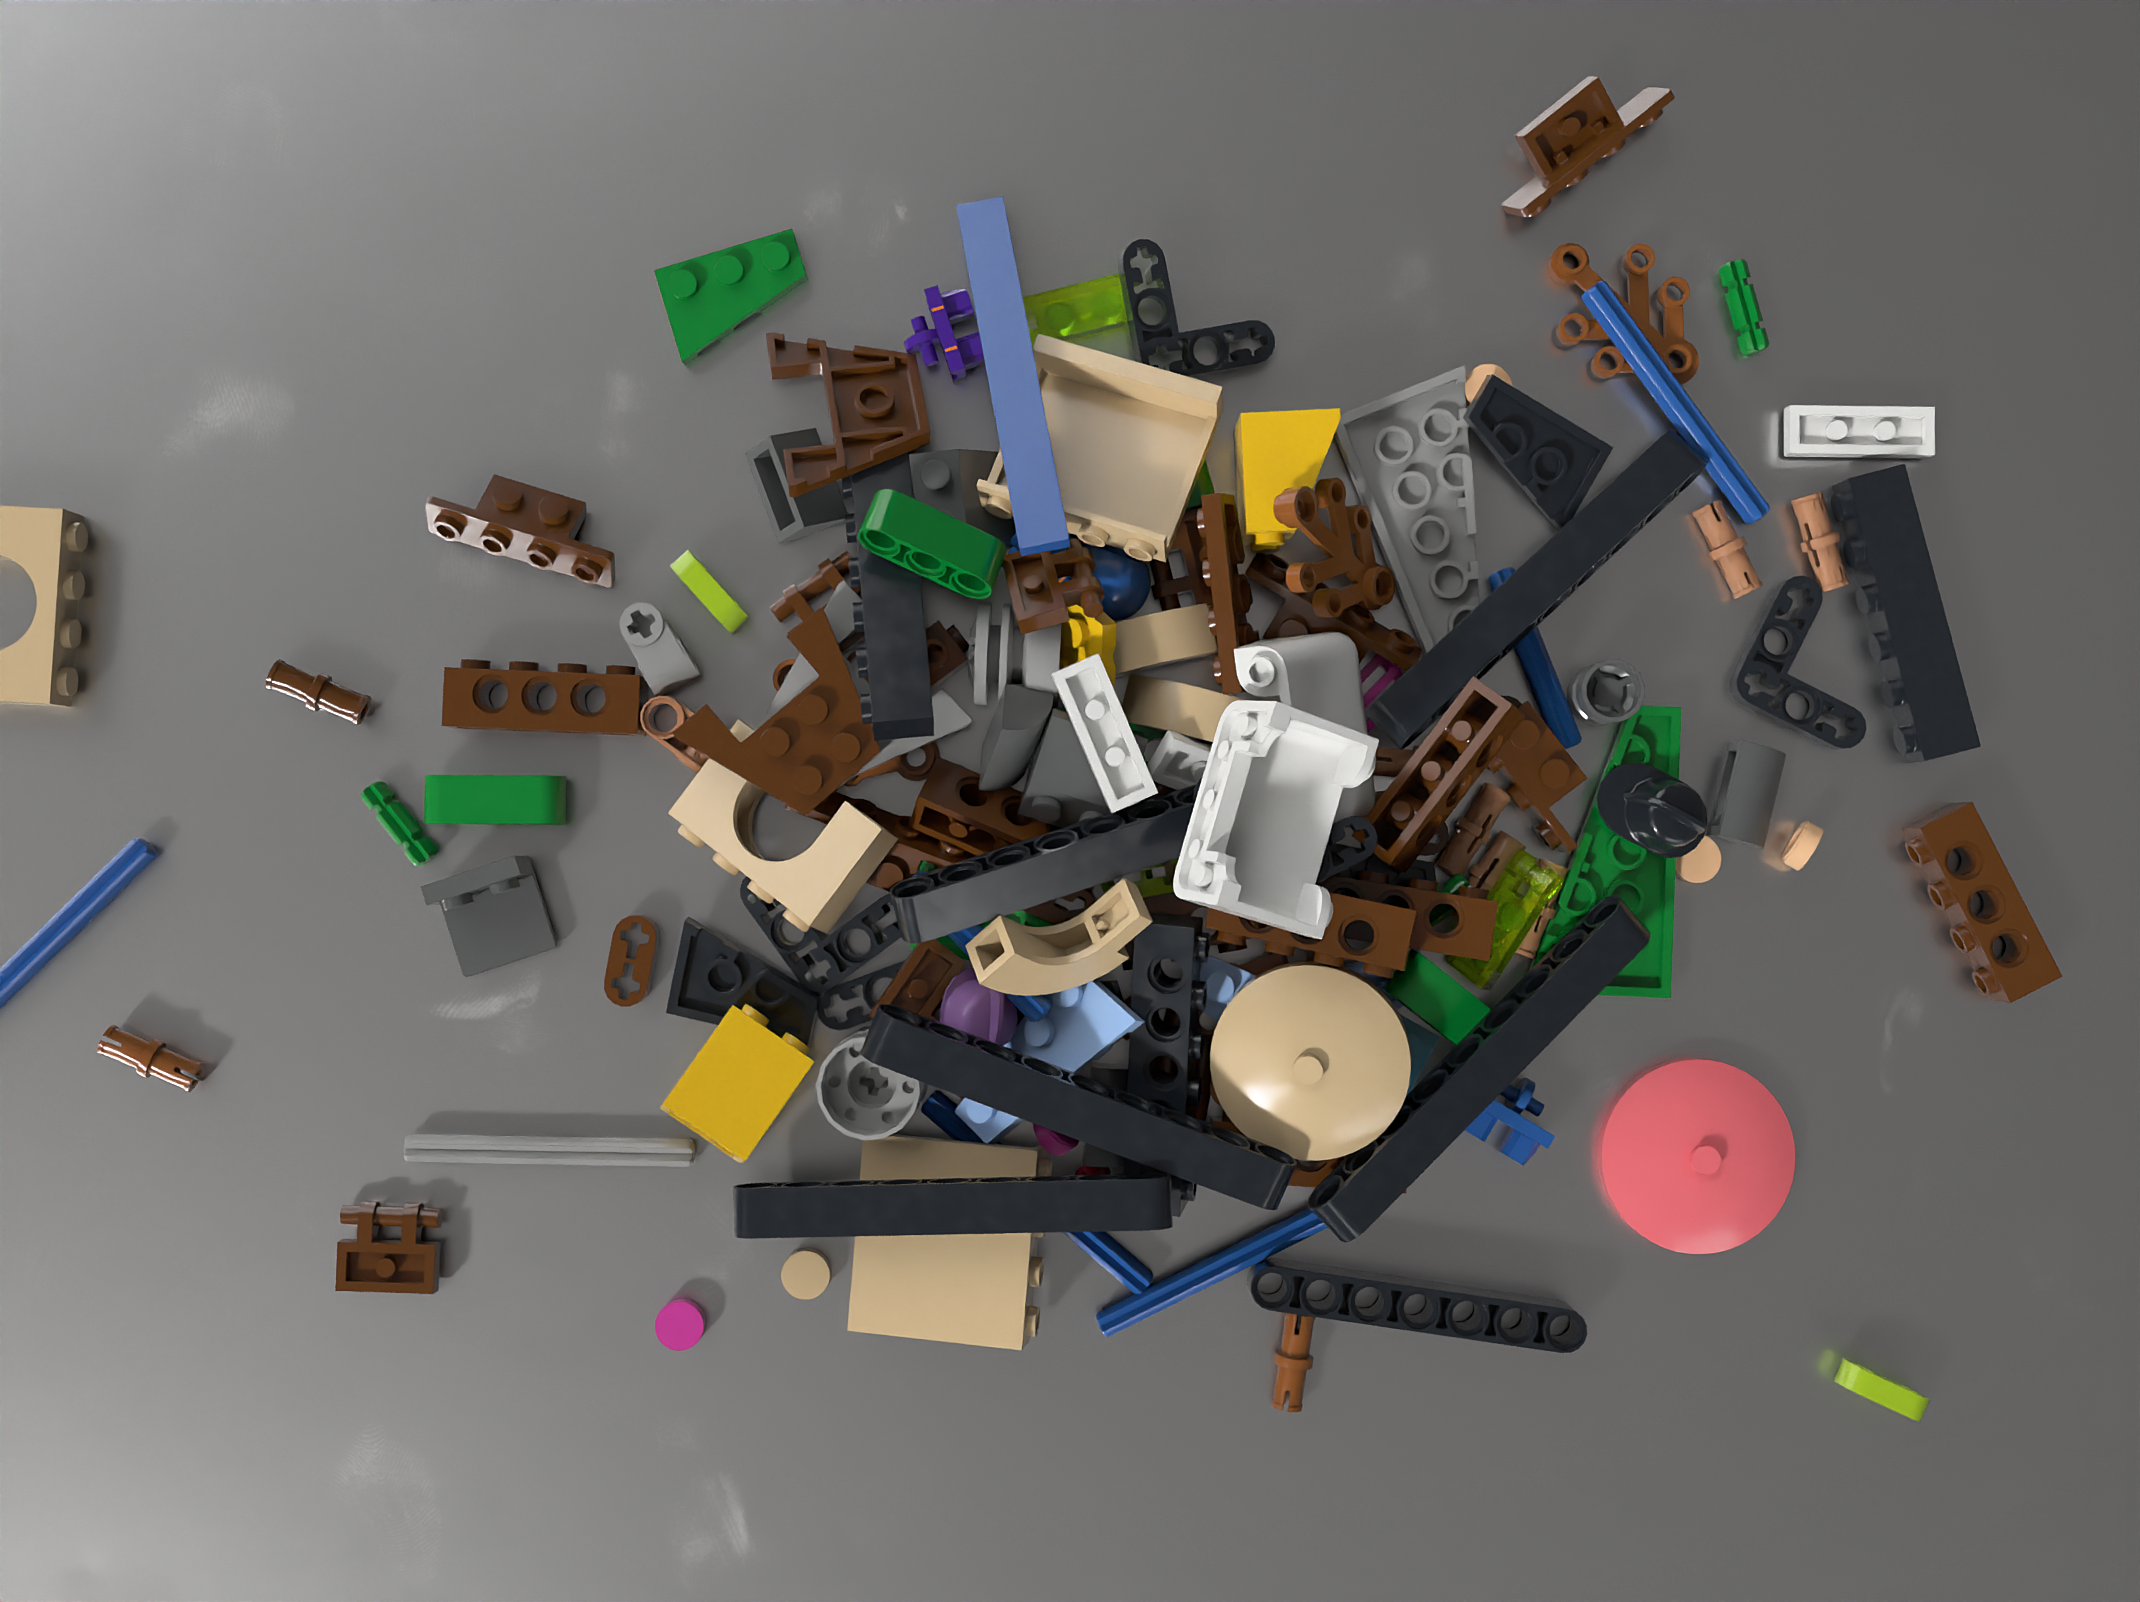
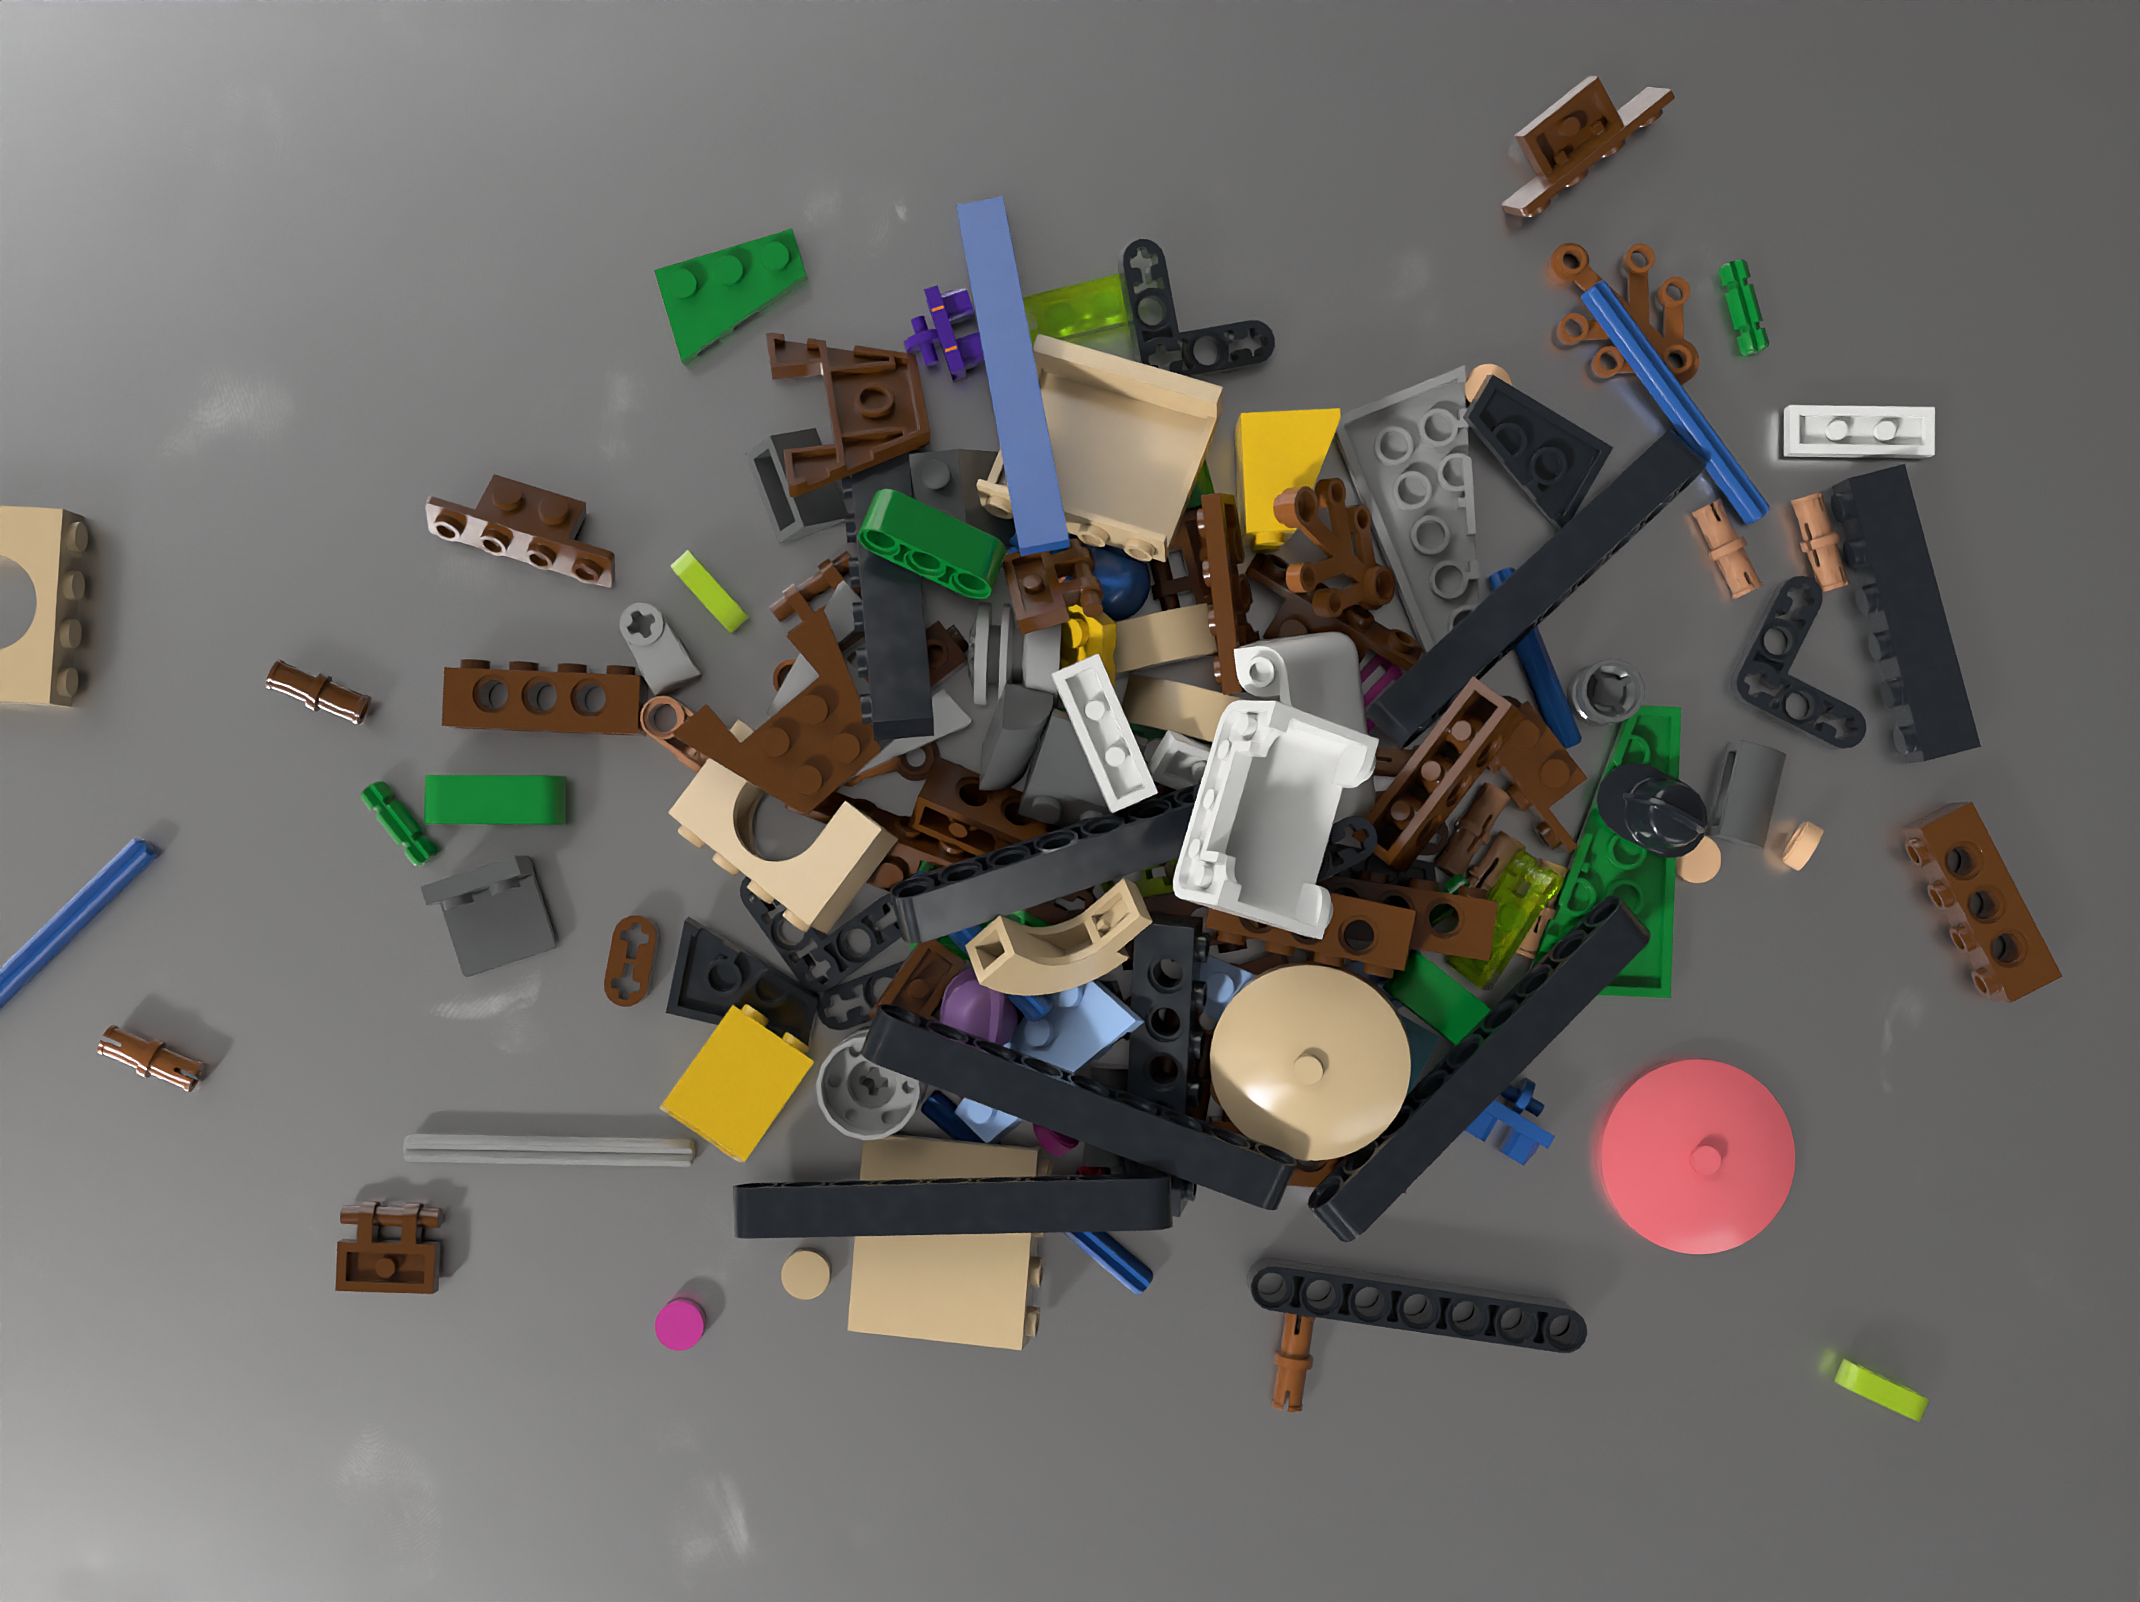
blue axle [1096,1208,1328,1337] -> none

